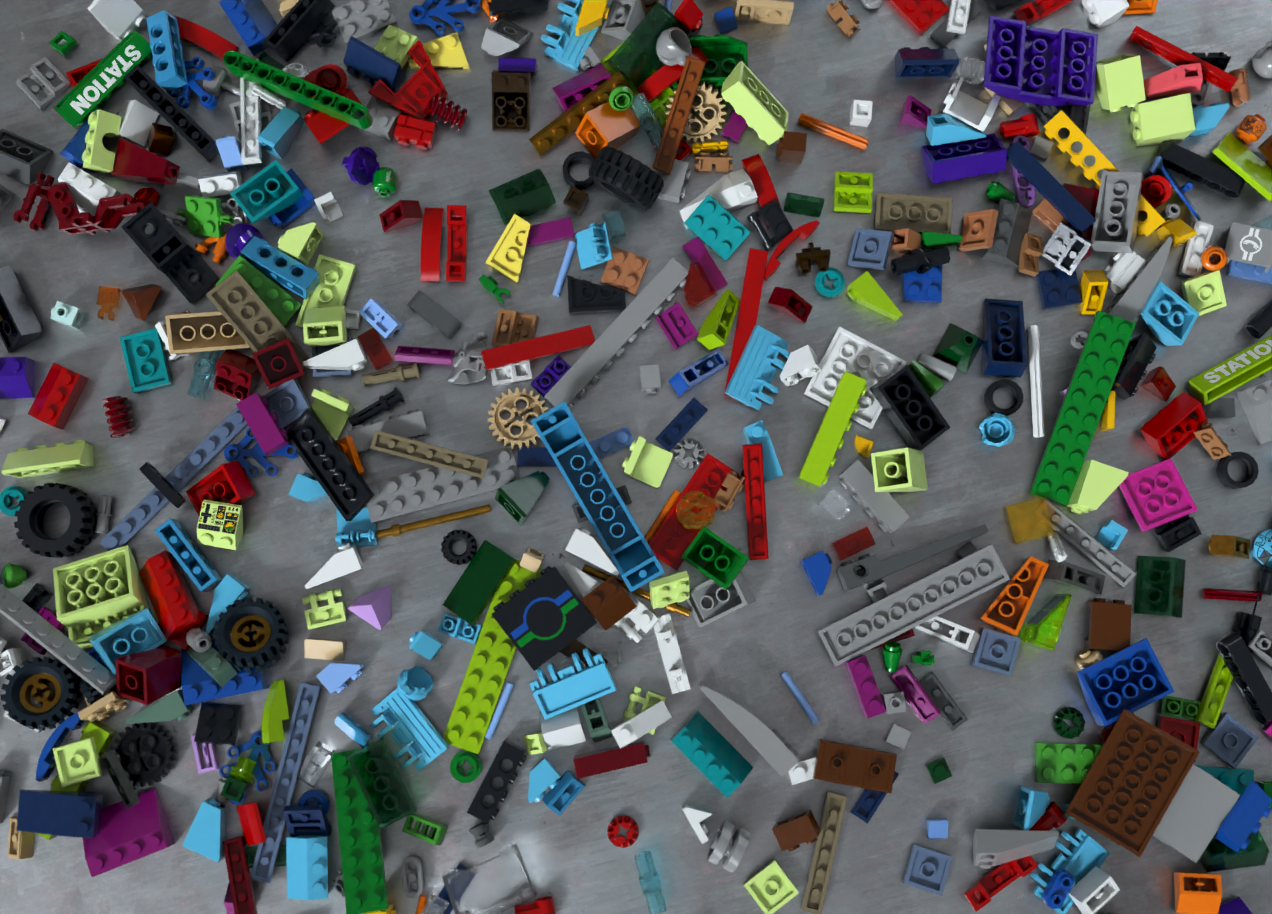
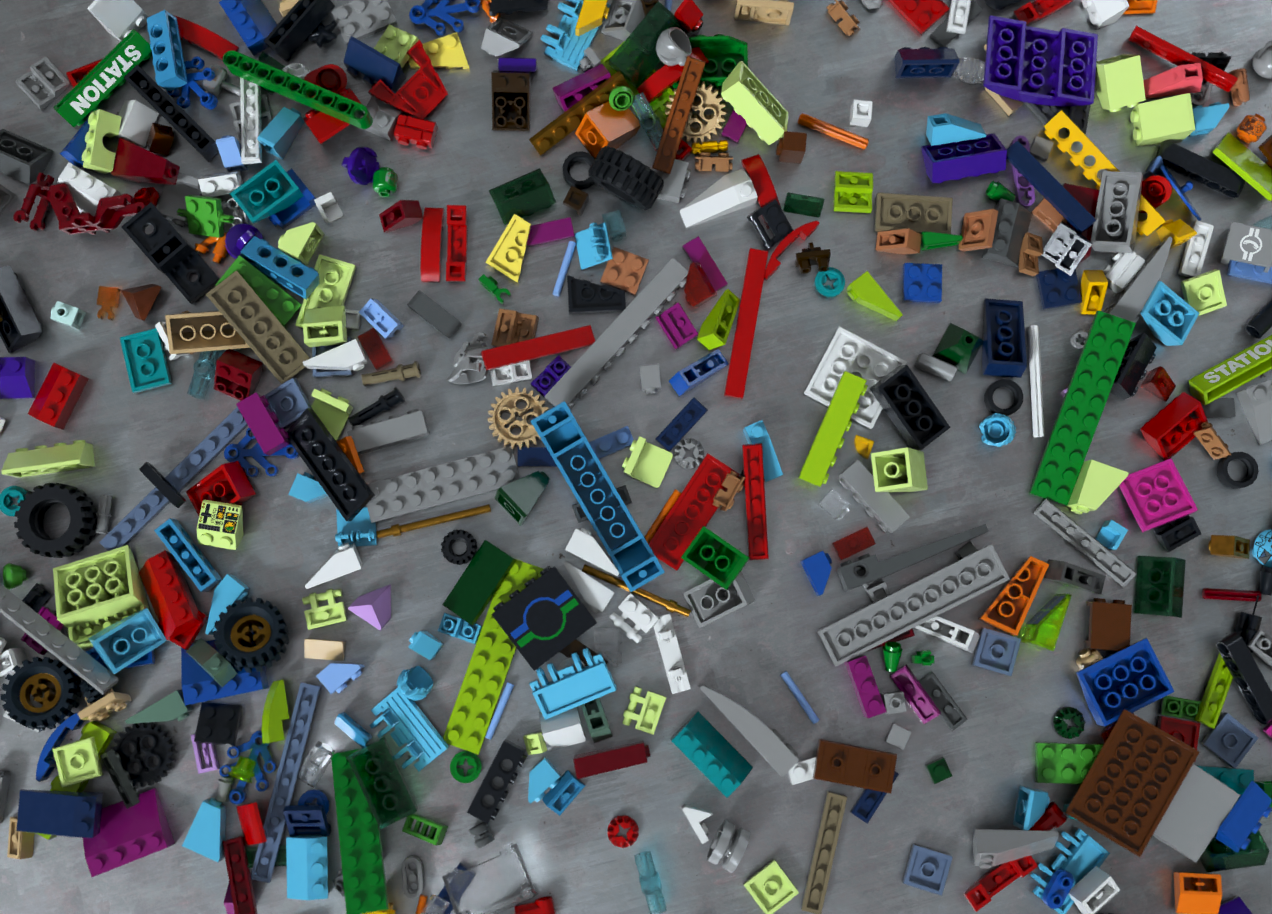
green tile [49,31,78,56] -> none
dark red piece [102,396,135,438] -> none
dark red slope [115,646,182,705] -> none
light grey brick [186,628,212,652] -> none
dark green plate [220,776,248,802] -> none
white axle [251,83,287,109] -> none
dark red brick [252,337,305,390] -> none
dark tan plate [370,430,489,479] -> none
magenta tile [395,346,455,365] -> none
dark red piece [424,93,467,131] -> none
tan slope [520,547,545,572] -> none
reddish brown slope [581,575,637,630] -> none
white slope [611,700,672,748] -> none
yellowish green plate [649,571,690,609] -> none
clear yellow plate [676,491,716,529] -> none
teal plate [684,194,751,261] -> none
blue slope [714,7,738,34] -> none
medium azure hinge [725,325,790,410] -> none
dark red slope [768,286,813,323] -> none
reddish brown brick [772,810,821,851] -> none
white slope [780,345,821,386] -> none
sand blue plate [848,228,894,270] -> none
black piece [890,247,951,275] -> none
magenta slope [900,95,932,128] -> none
bright green slope [908,360,945,398] -> none
medium blue slope [926,818,949,839] -> none
white panel [943,77,1001,132] -> none
red piece [999,113,1040,139] -> none
clear yellow plate [1006,497,1055,544] -> none
white axle [1047,531,1067,562] -> none
yellow tile [1101,391,1116,431] -> none
light grey pin [1160,203,1181,221] -> none
orange head [1200,245,1228,271] -> none

